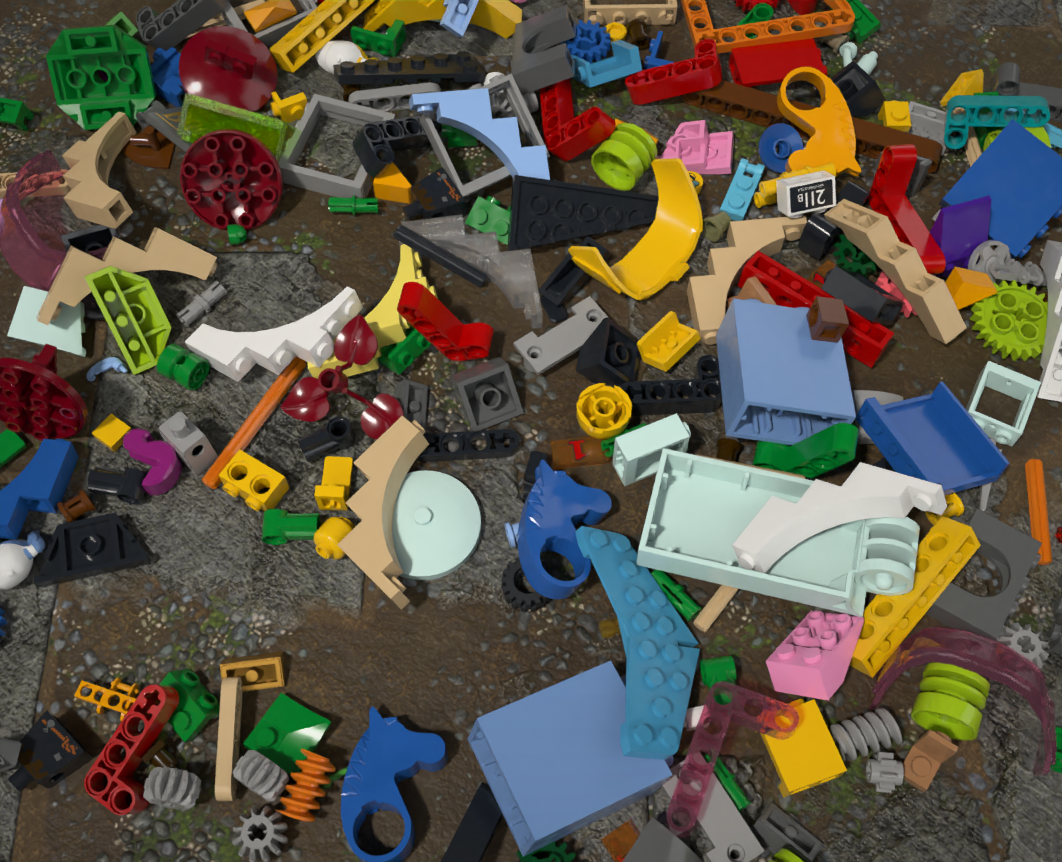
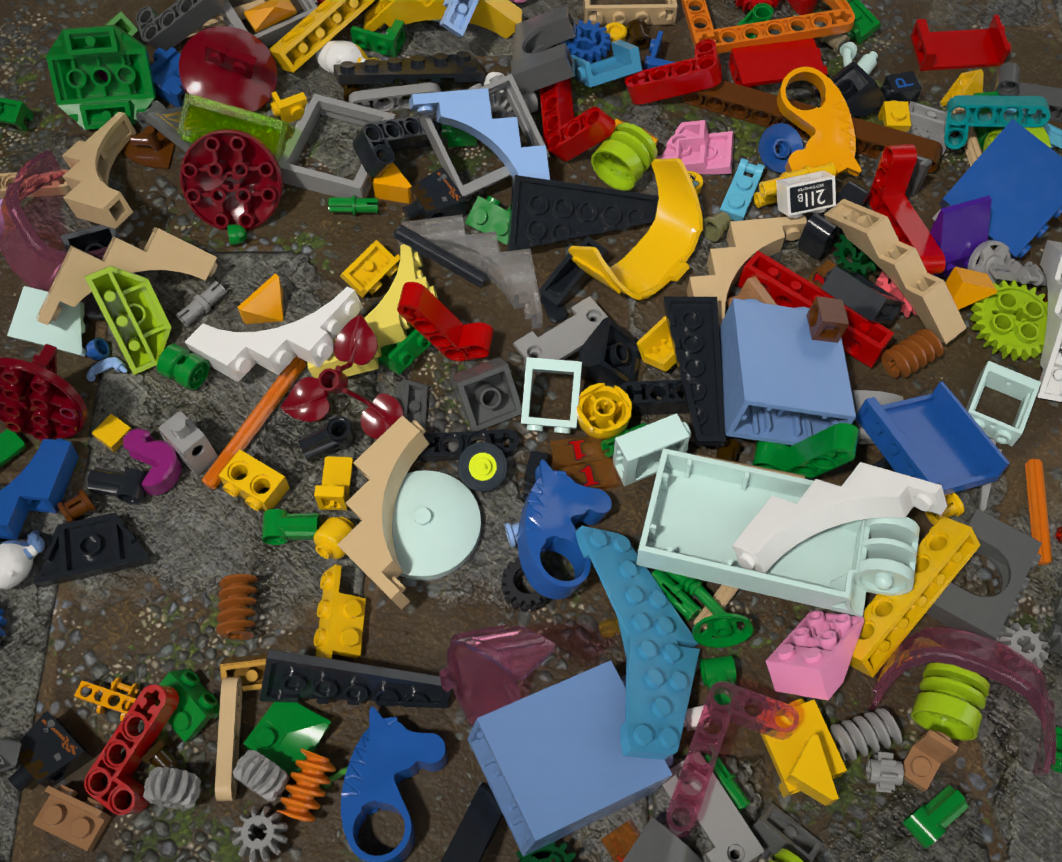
none -> medium nougat bracket [32,784,112,853]
none -> blue hinge [86,337,110,360]
none -> dark orange piece [216,574,258,640]
none -> light orange slope [237,274,283,324]
none -> black wing [259,649,453,709]
none -> yellow bracket [314,564,366,659]
none -> yellow bracket [340,240,400,298]
none -> clear pink piece [439,624,555,727]
none -> black wheel [457,442,508,492]
none -> light aqua window [521,357,582,434]
none -> clear orange tile [557,459,618,490]
none -> black wing [663,296,726,446]
none -> green dish [663,571,753,648]
none -> yellow slope [785,734,839,806]
none -> black brick [880,71,922,105]
none -> dark orange piece [881,329,944,378]
none -> green piece [902,785,969,849]
none -> red panel [910,15,1011,71]

